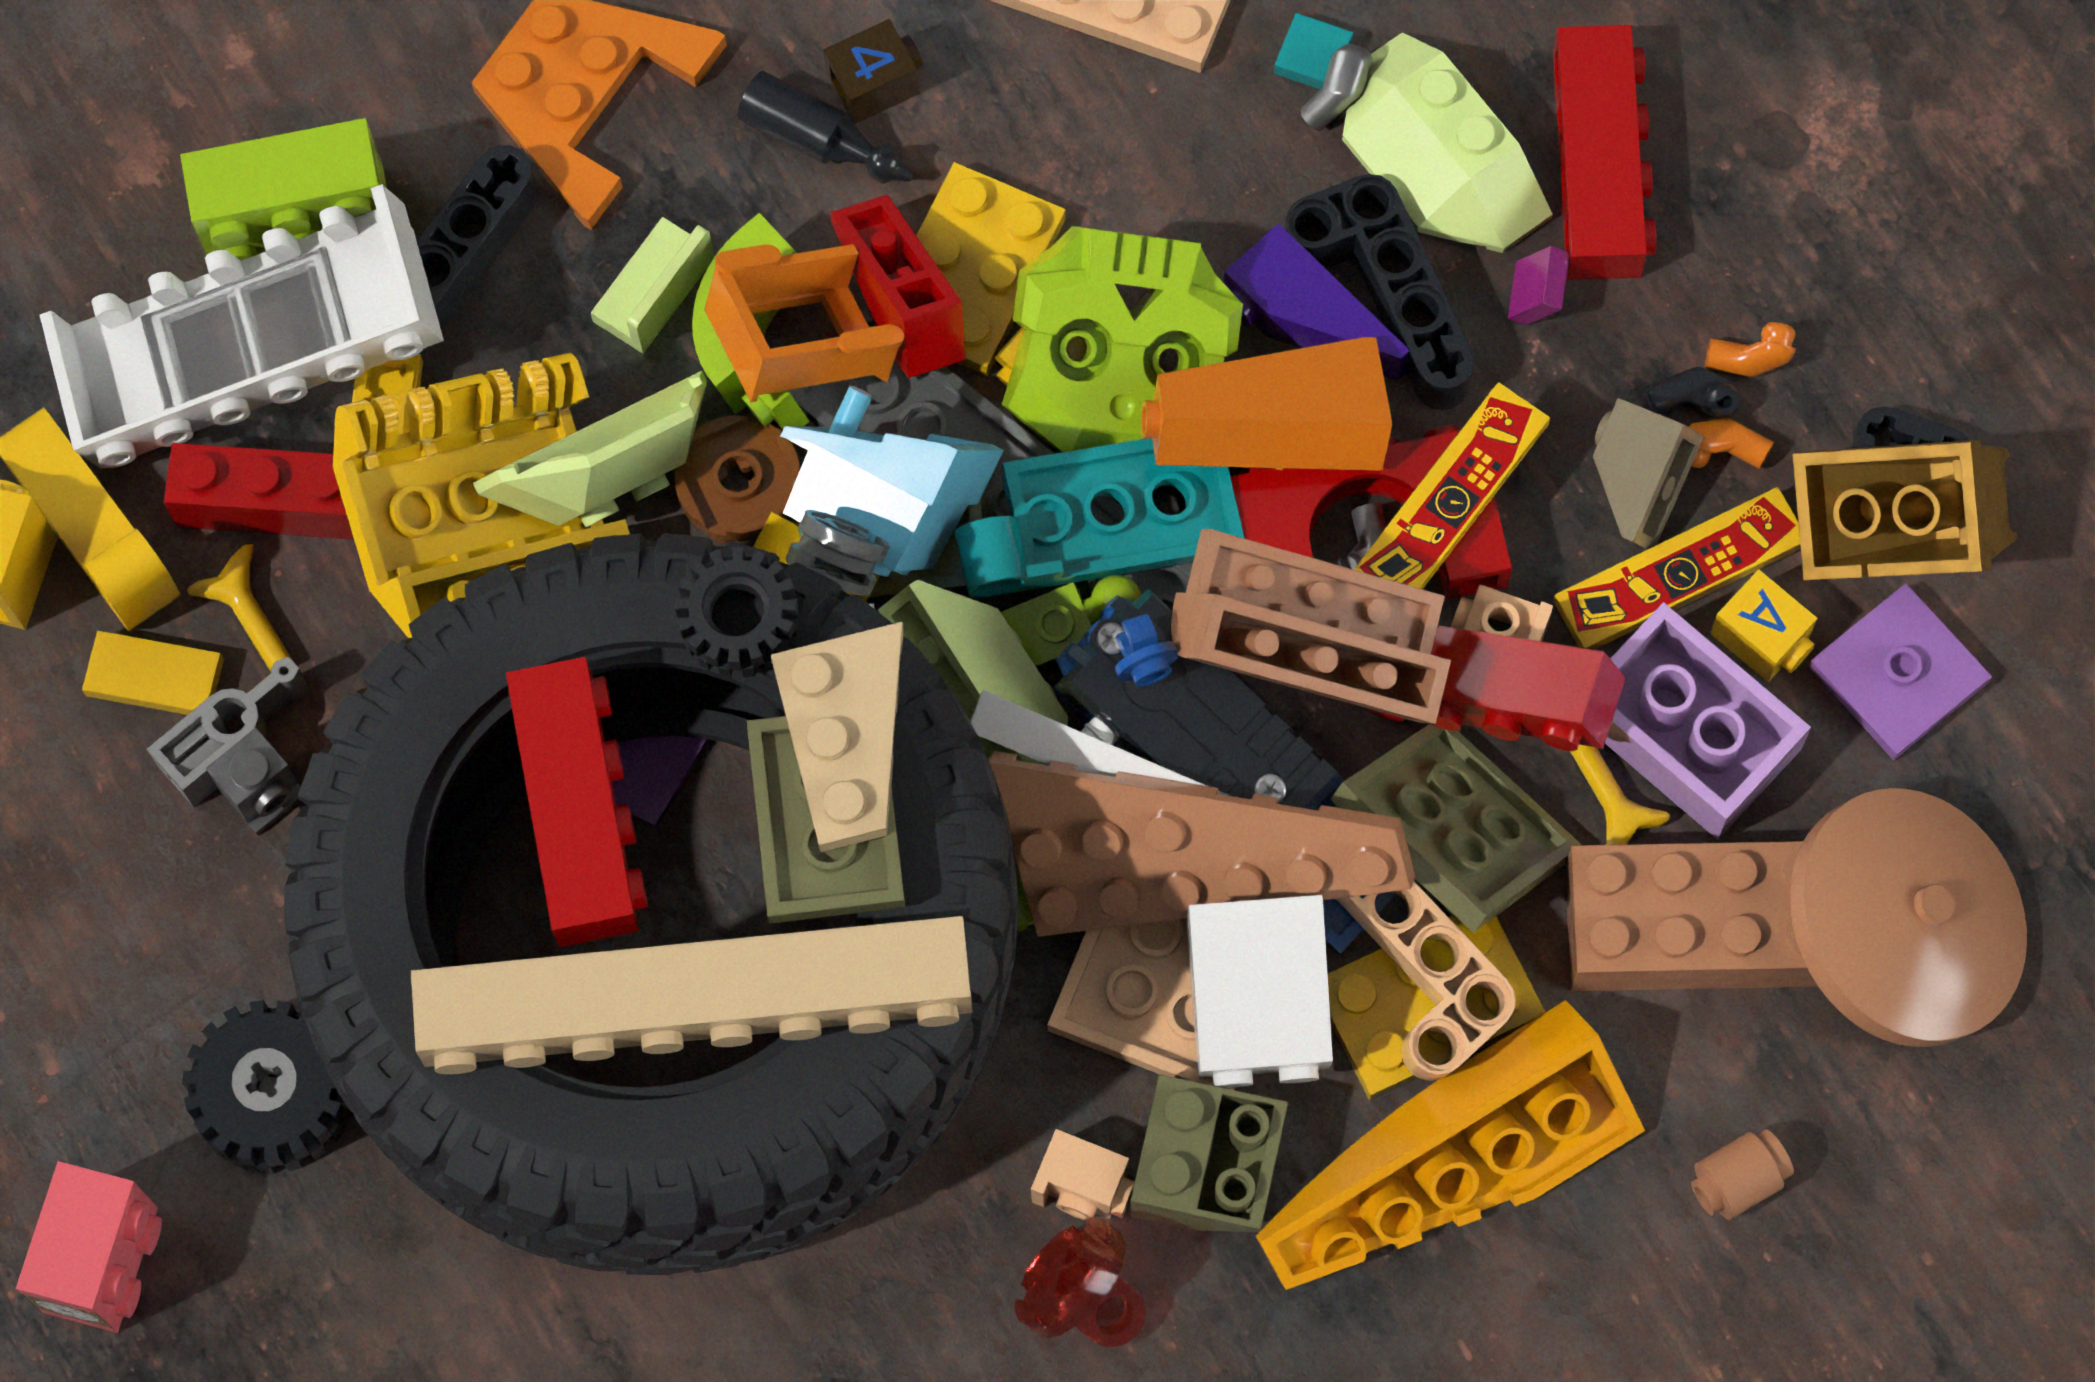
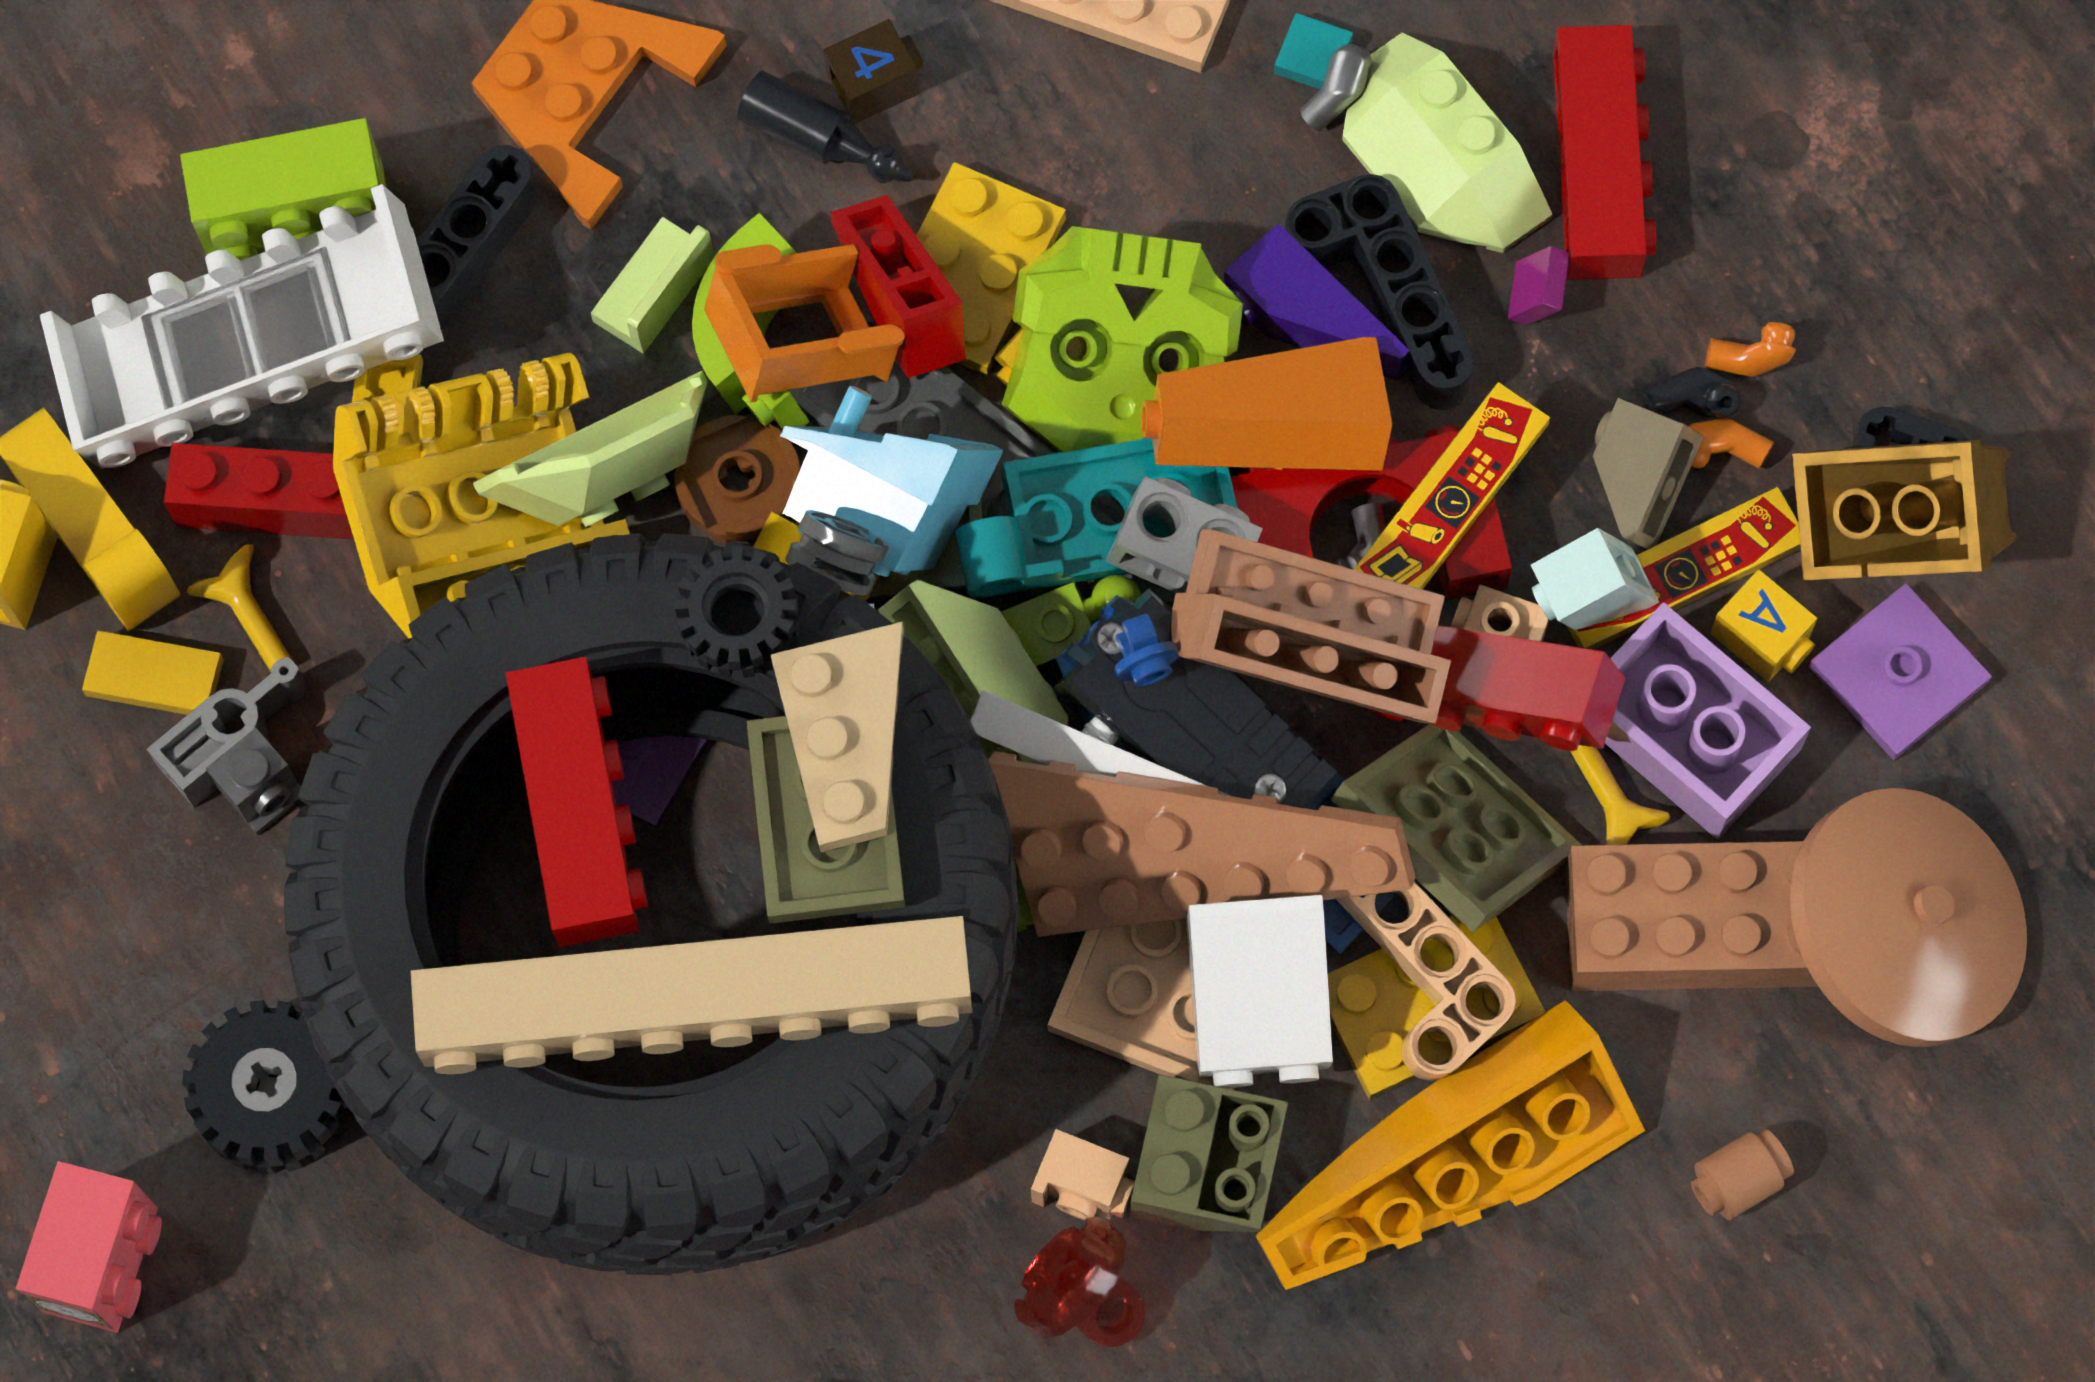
none -> light grey brick [1105,476,1263,593]
none -> light aqua slope [1531,528,1659,630]

